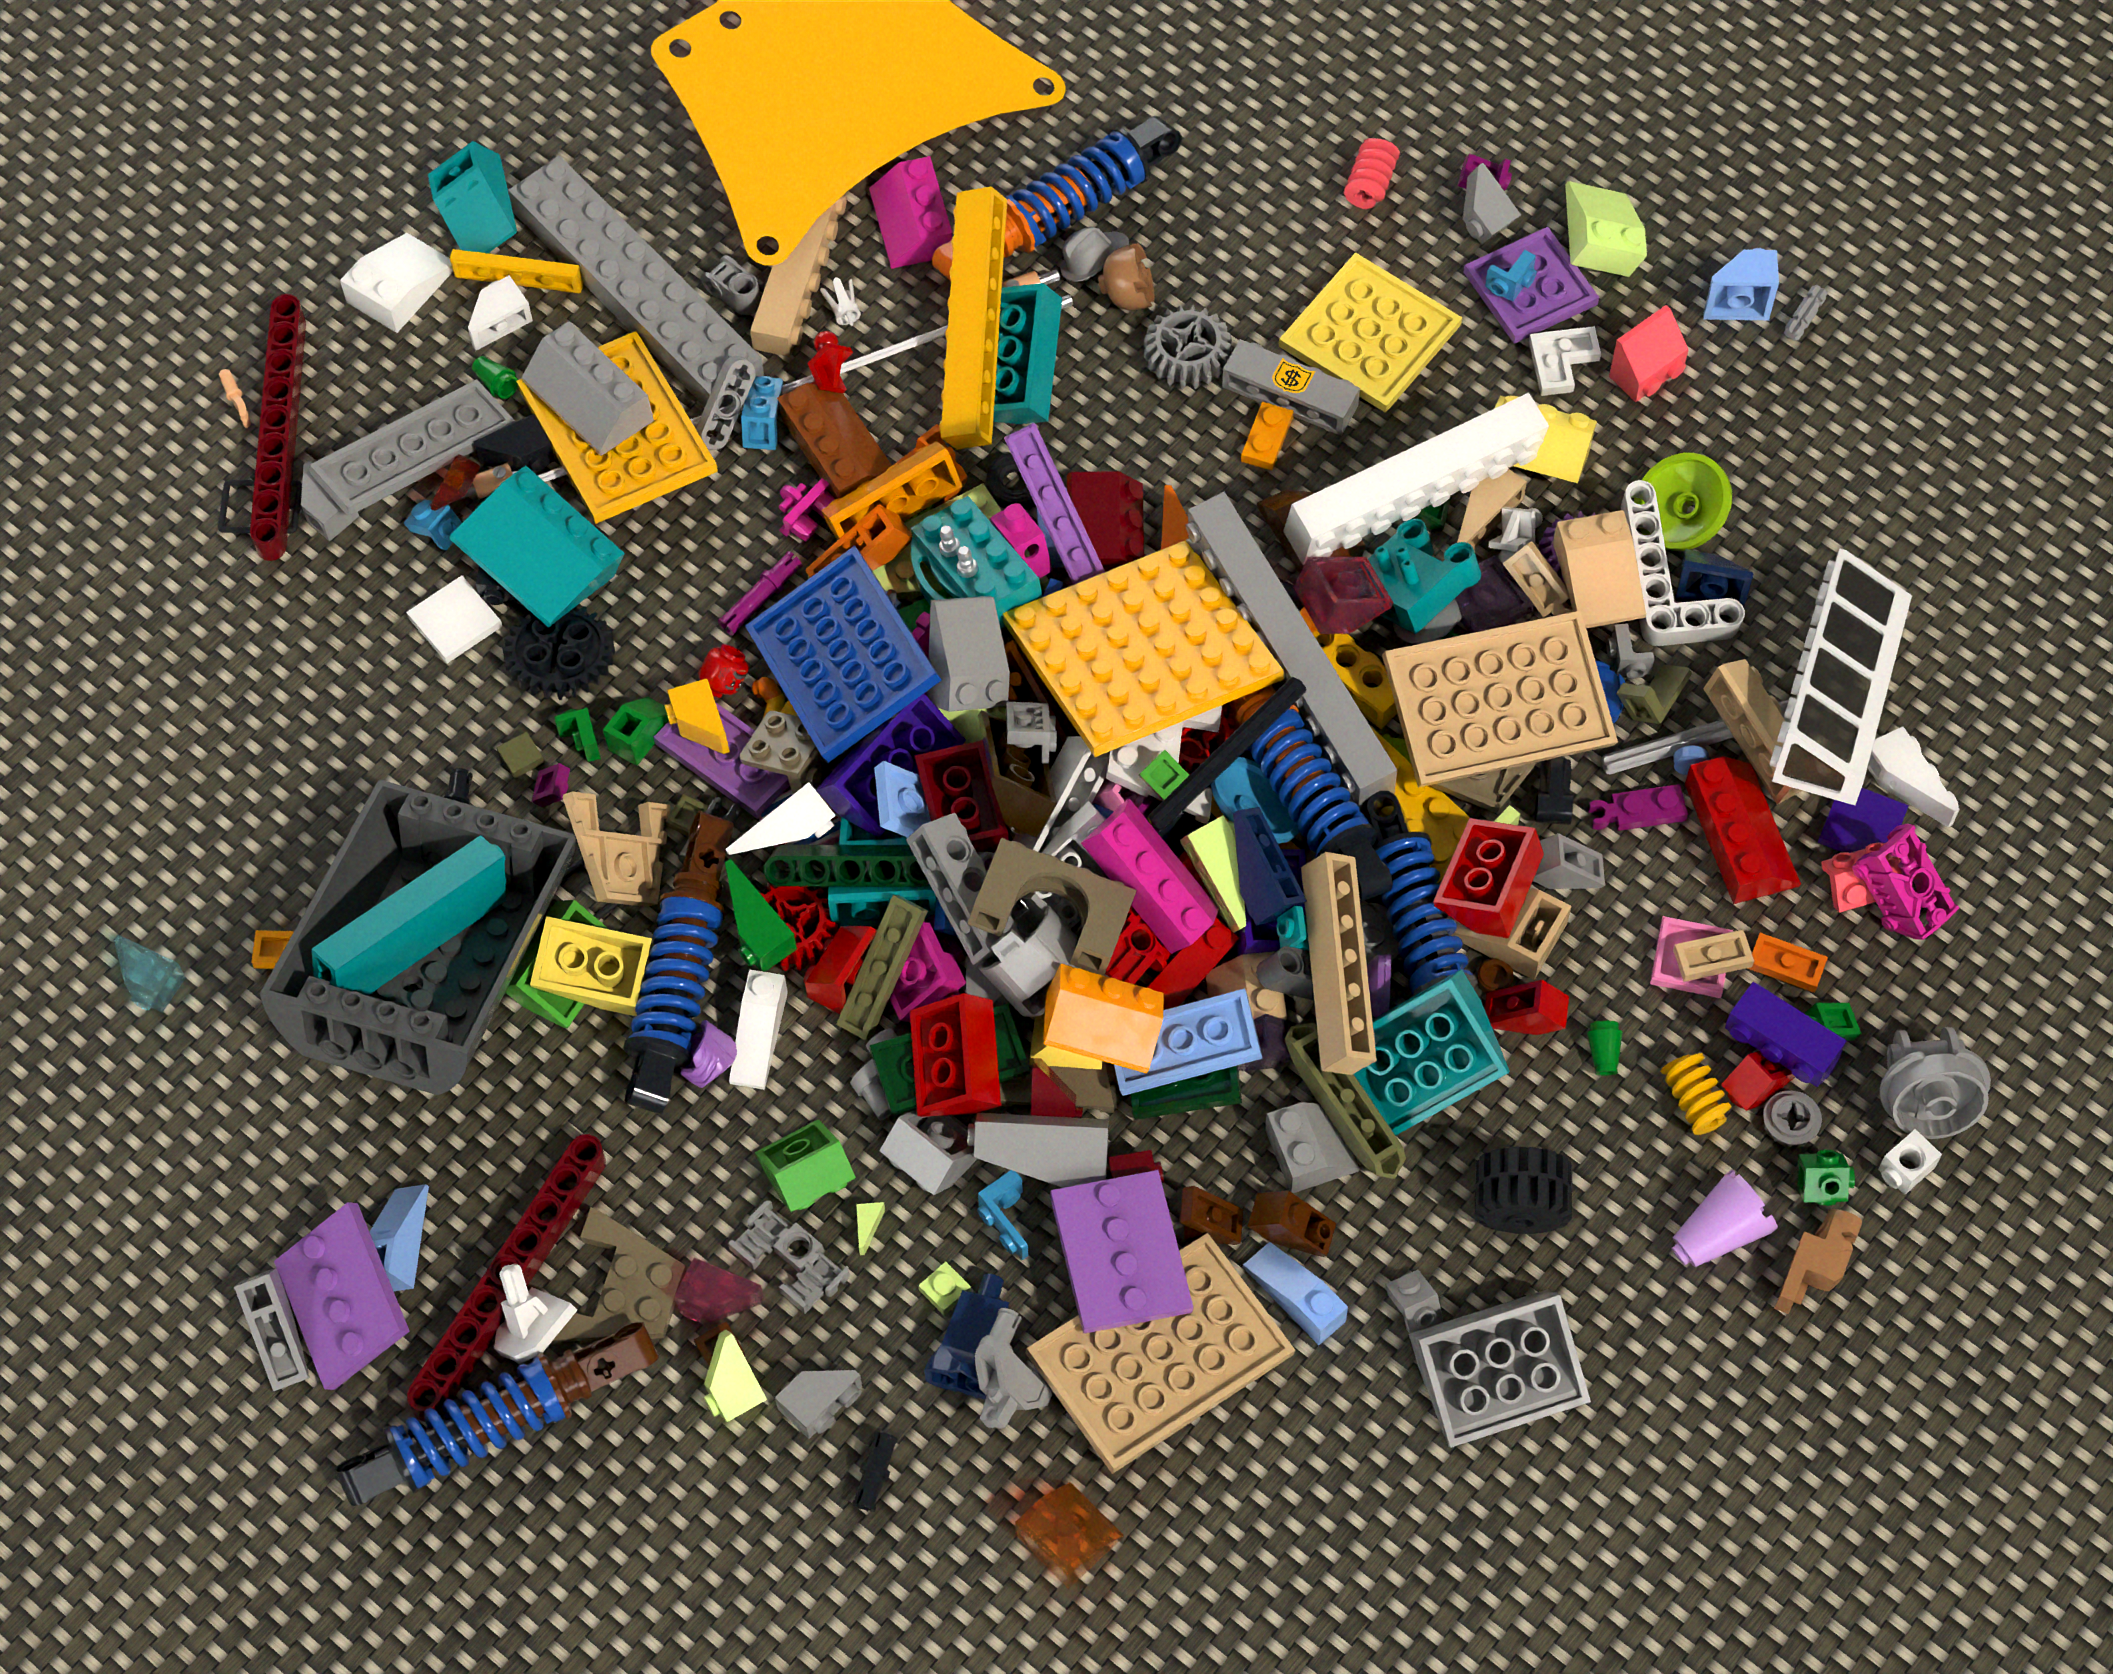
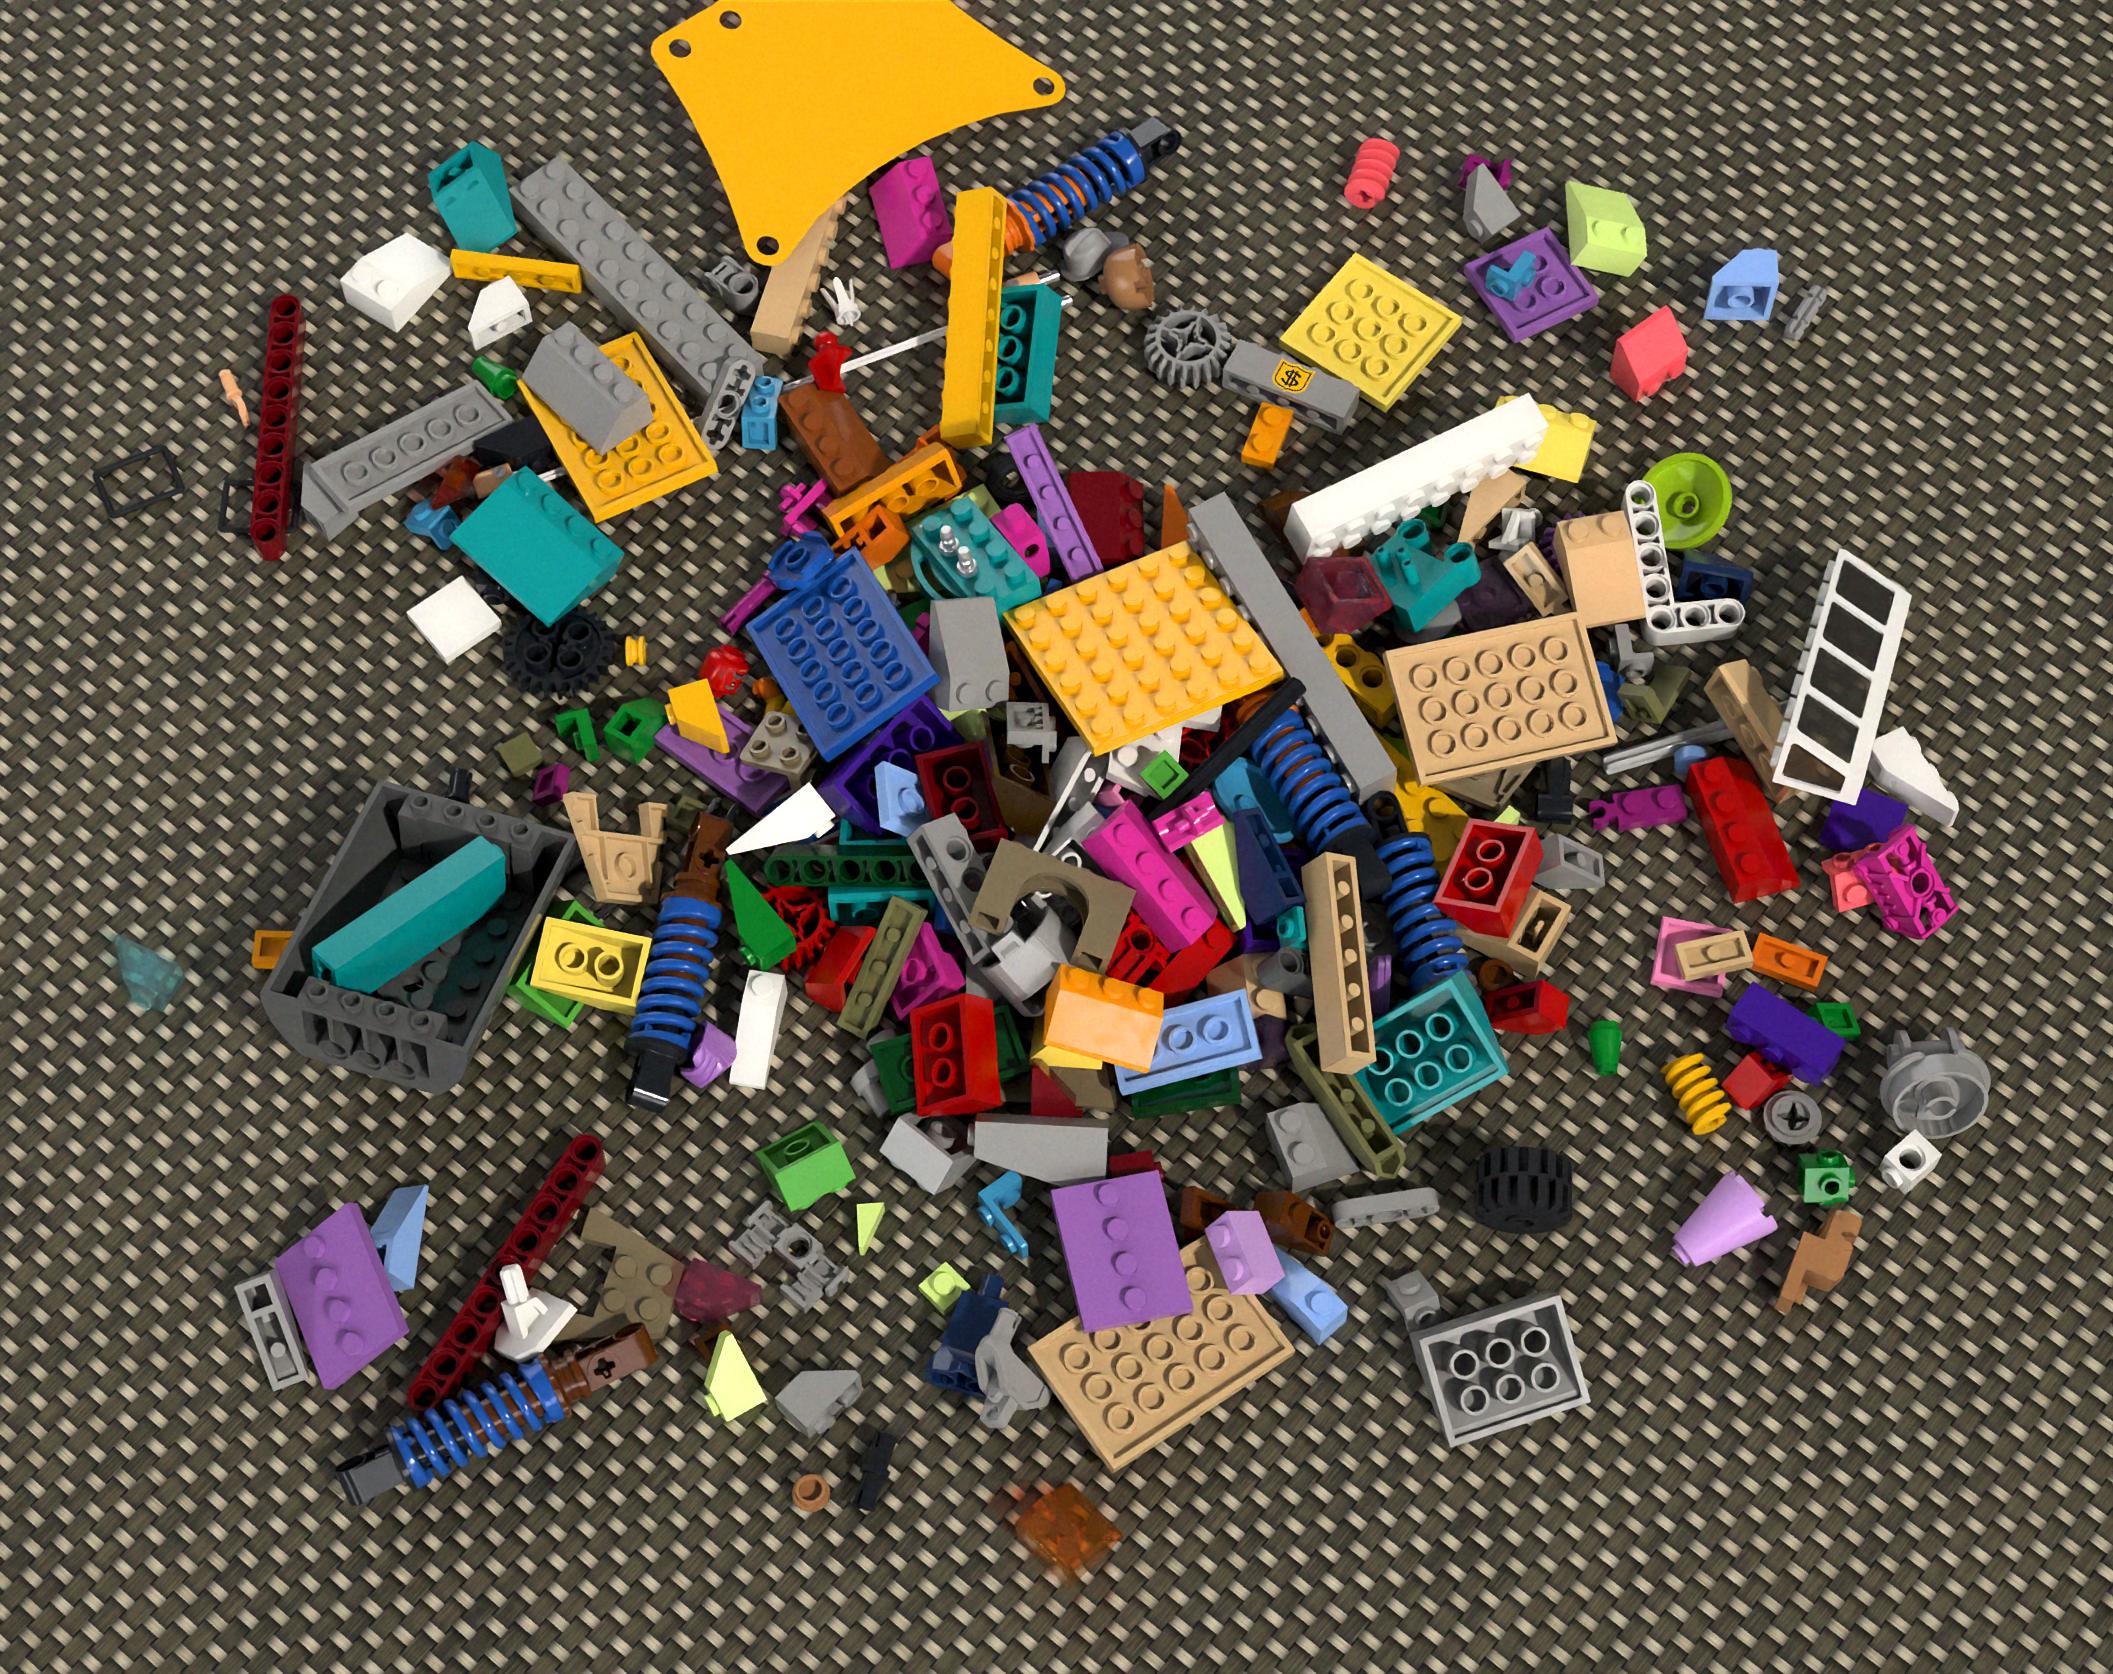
white plate [1529,326,1601,396] -> none
none -> black piece [93,445,185,519]
none -> yellow bush [625,636,646,667]
none -> blue plate [768,531,835,591]
none -> medium nougat plate [792,1474,830,1512]
none -> dark pink hips [1151,791,1225,854]
none -> lavender brick [1204,1211,1285,1295]
none -> light grey beam [1331,1188,1440,1229]

